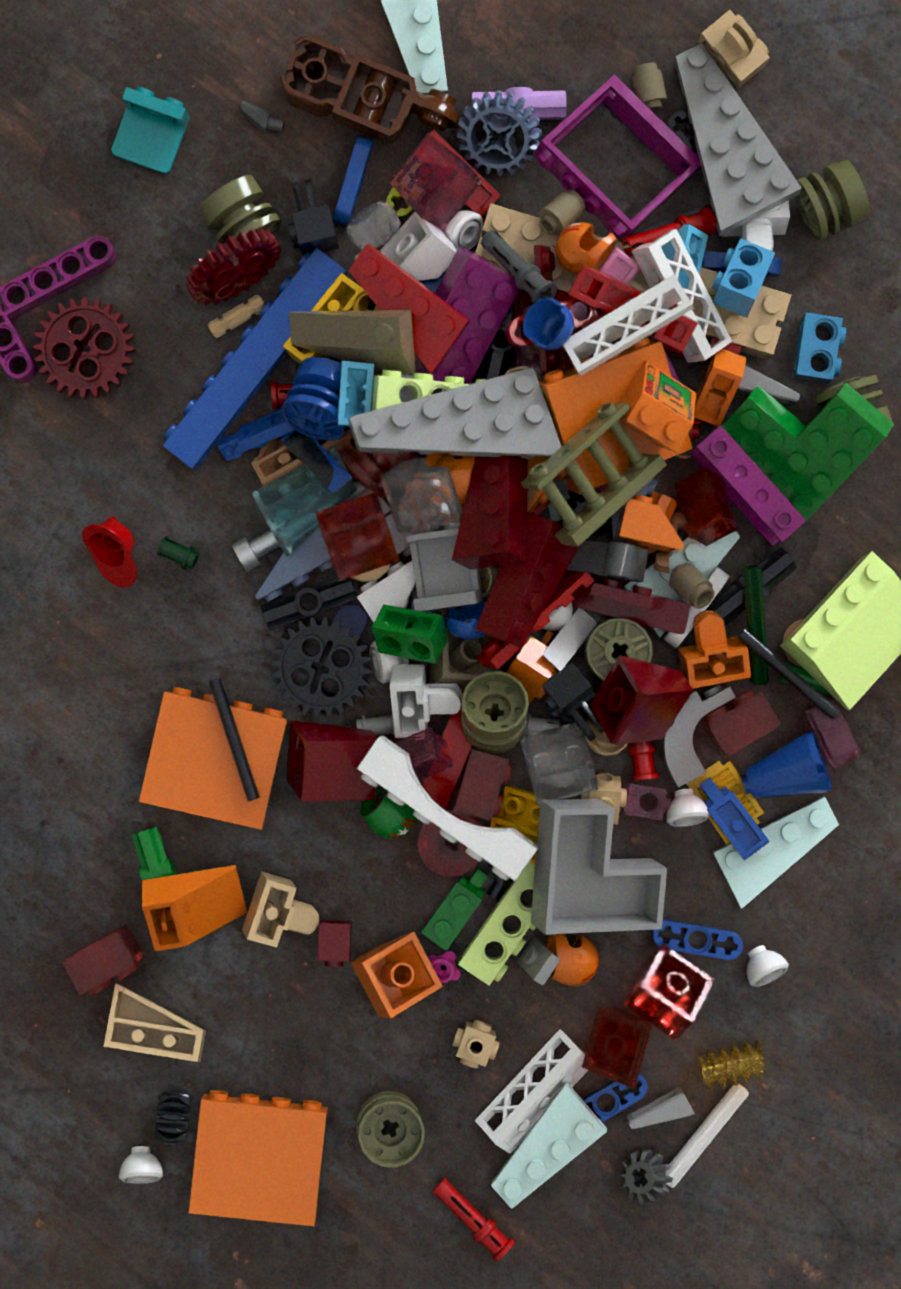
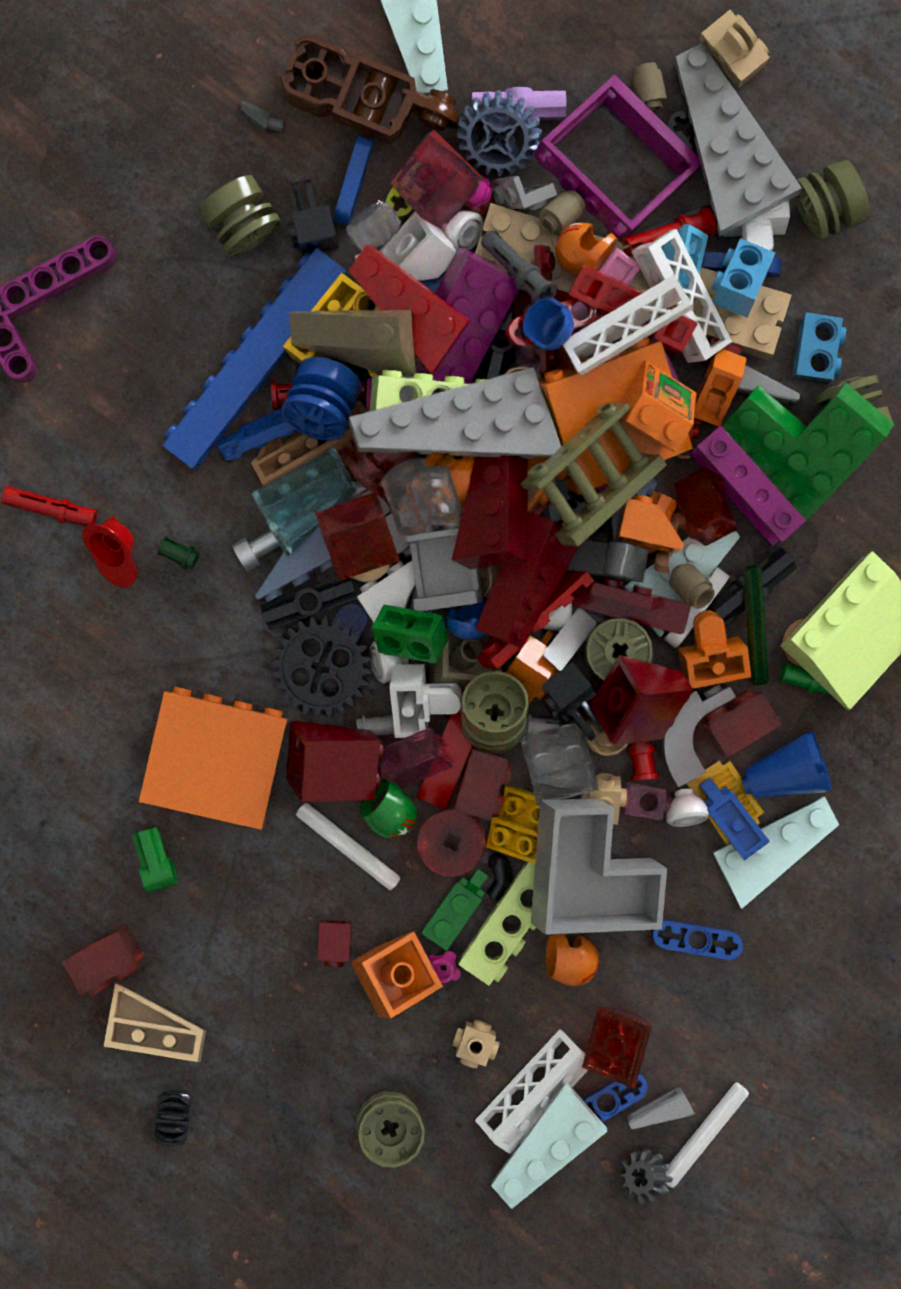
dark red gear [33,297,136,400] -> none
teal bracket [111,86,190,174] -> none
white brick [119,1146,163,1184] -> none
orange slope [142,865,247,951] -> none
dark red gear [185,228,282,306] -> none
orange panel [189,1090,328,1226] -> none
tan axle [208,295,265,338] -> none
black bar [208,678,260,801] -> none
tan brick [242,871,319,948] -> none
black sticker [281,430,352,493] -> none
medium azure slope [337,361,374,427] -> none
white arch [357,735,539,881] -> none
red pin [431,1177,515,1262] -> none
light grey plate [517,936,560,985] -> none
clear red brick [624,943,715,1041] -> none
clear yellow piece [696,1040,765,1092] -> none
black bar [737,628,841,720] -> none
white brick [747,945,789,987] -> none
clear pink hinge [805,697,861,768] -> none
none -> red pin [1,485,98,526]
none -> white axle [296,803,400,890]
none -> dark pink plate [464,177,492,208]
none -> light grey bracket [492,176,557,212]

